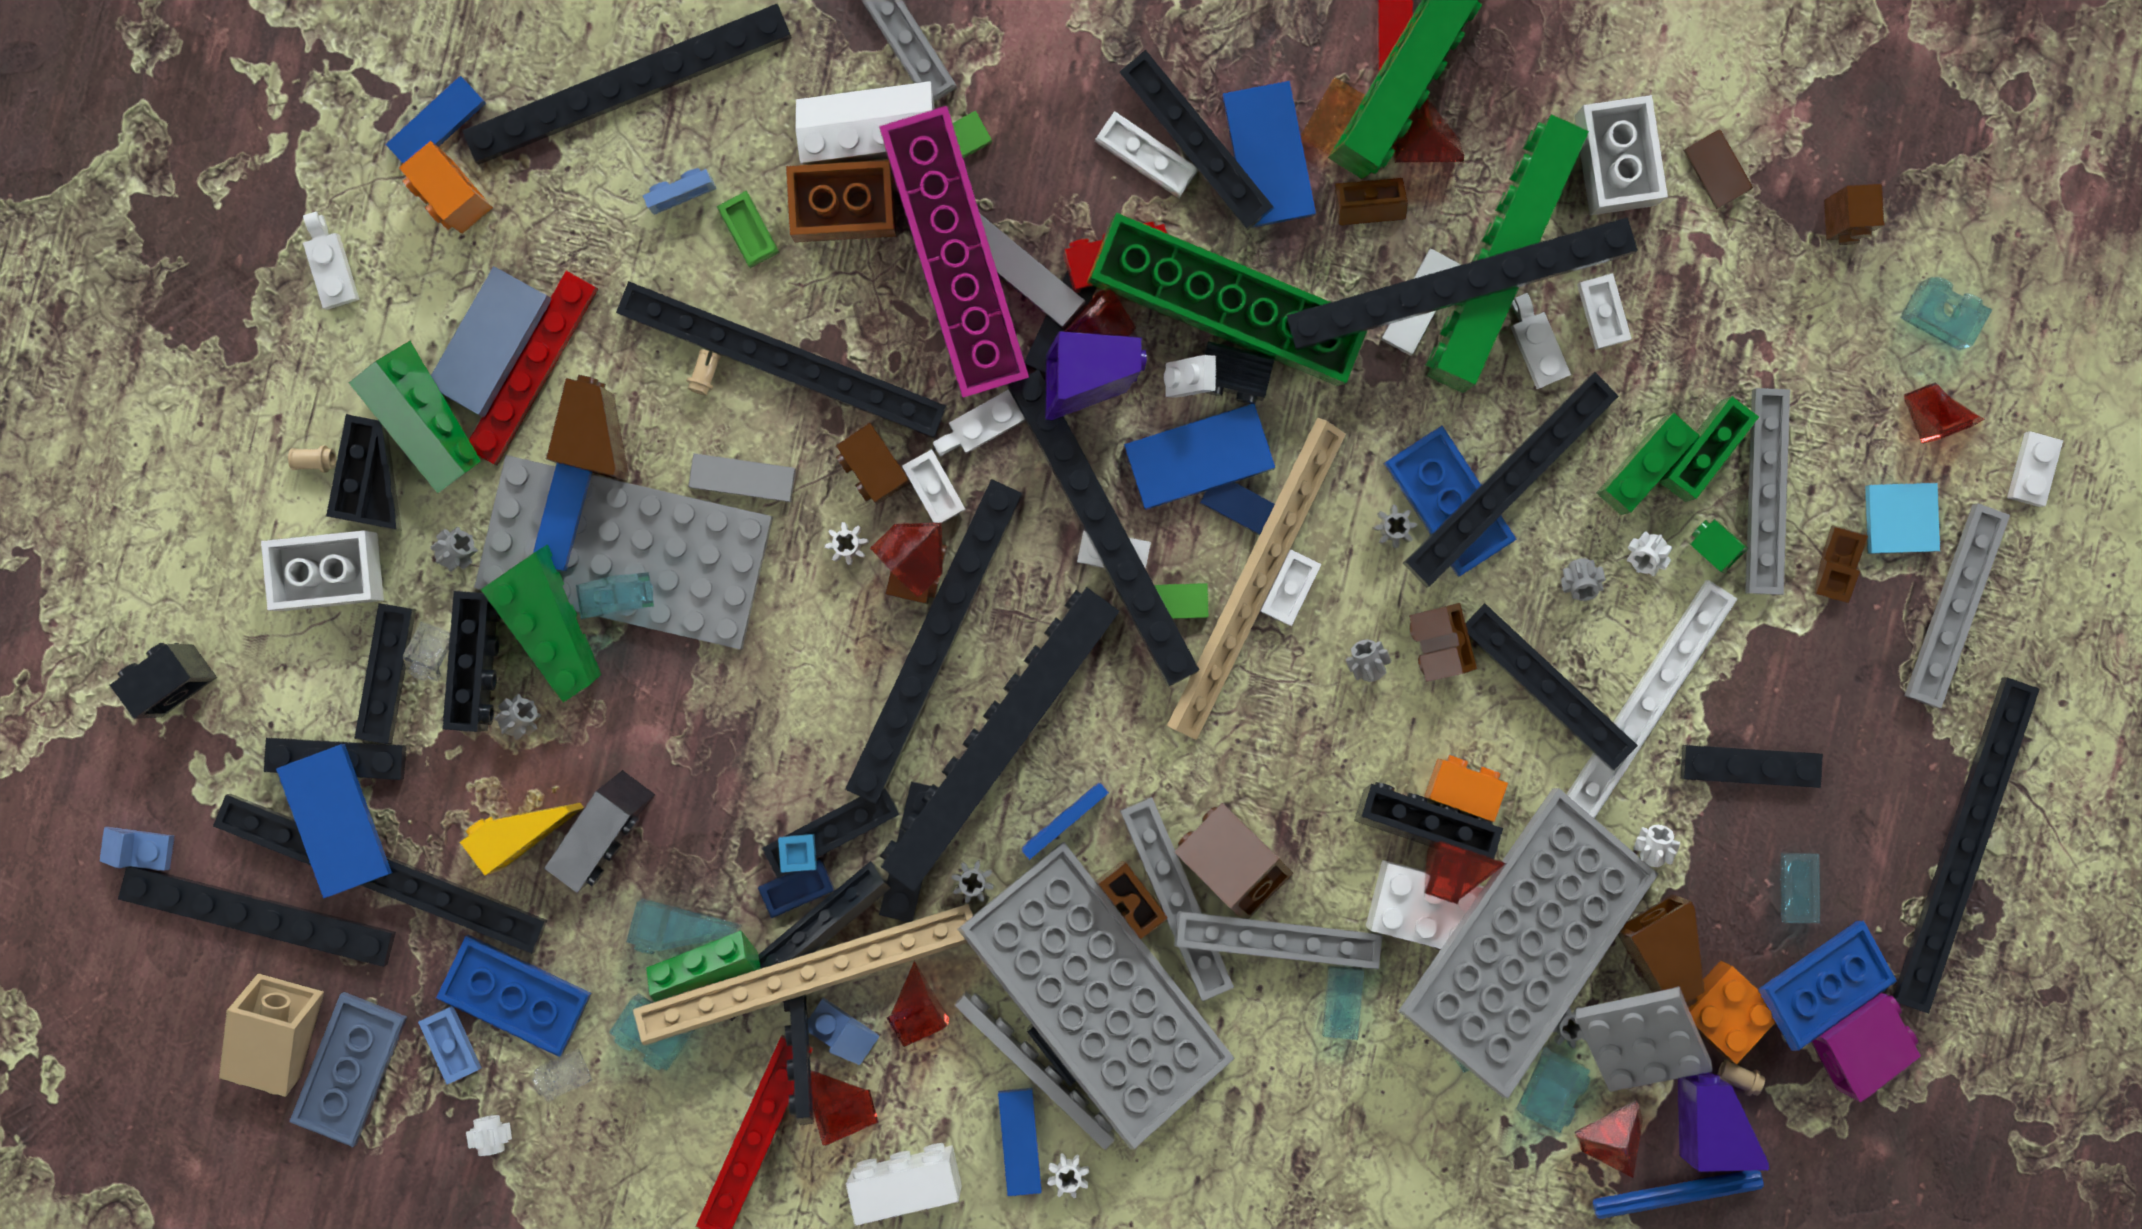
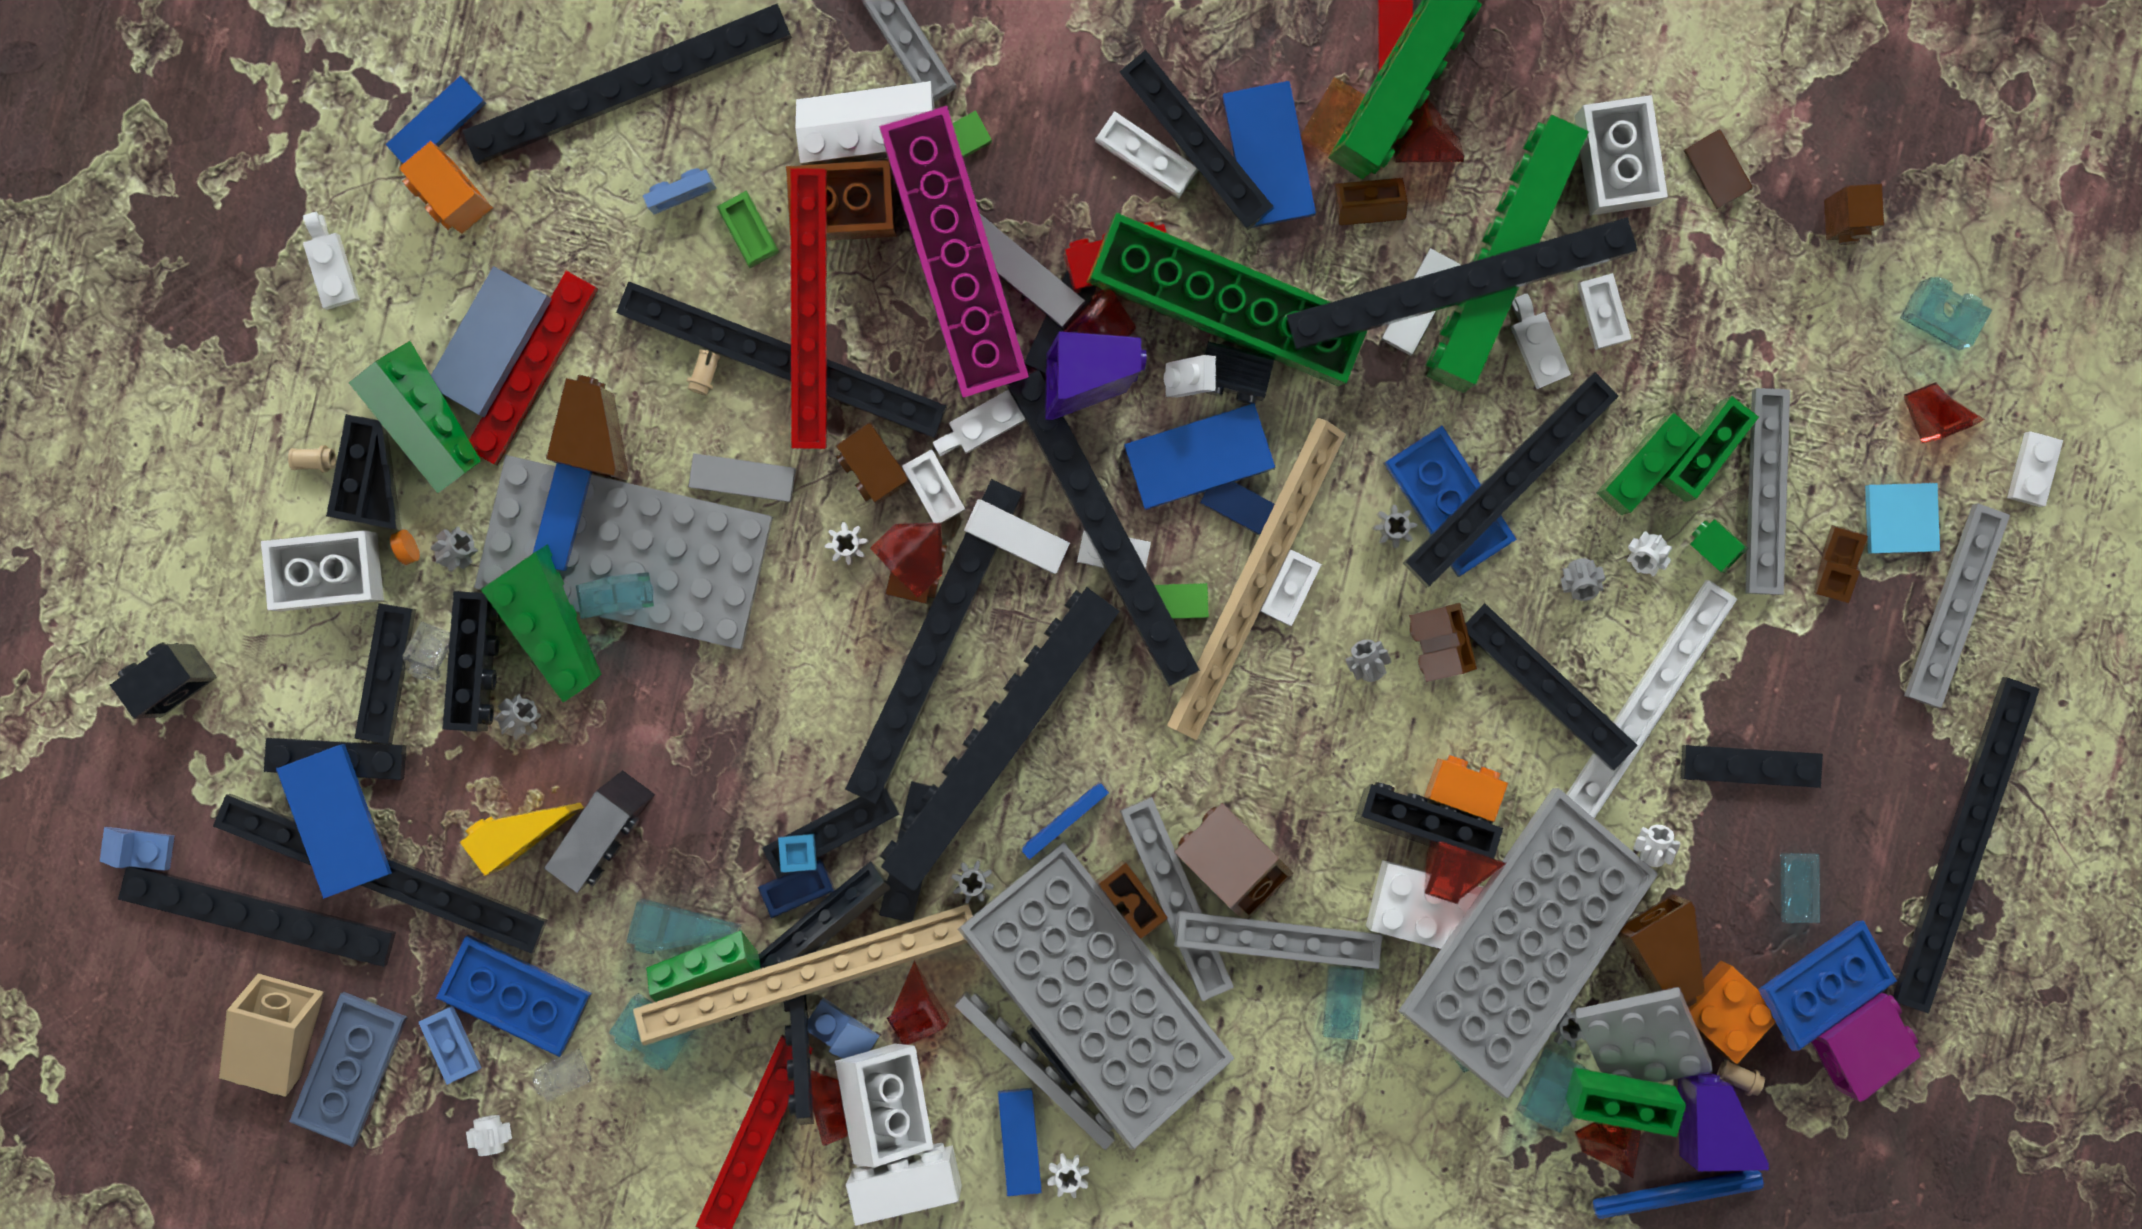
none -> orange tile [390,529,420,565]
none -> red plate [790,168,827,449]
none -> white brick [835,1044,934,1167]
none -> white tile [964,500,1070,574]
none -> green brick [1565,1067,1686,1137]

